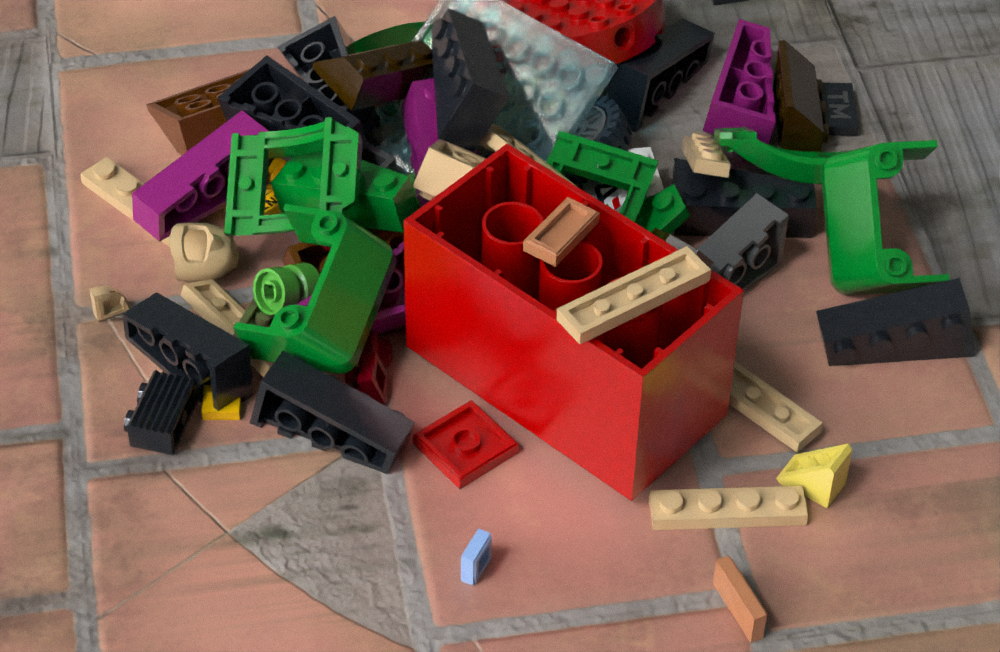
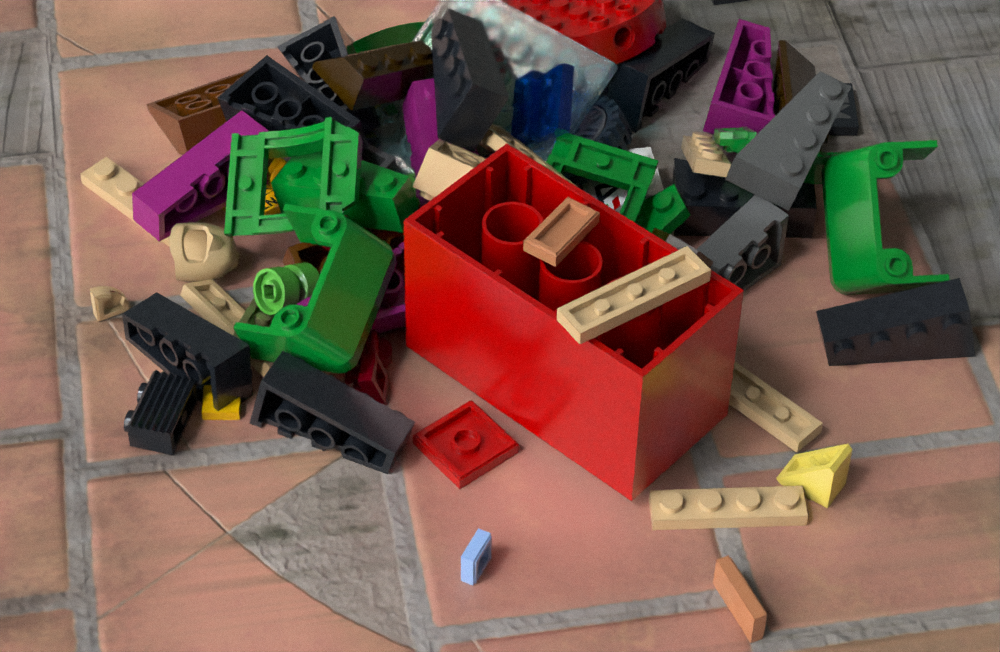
none -> clear blue slope [511,63,575,145]
none -> dark grey wedge [725,71,851,211]

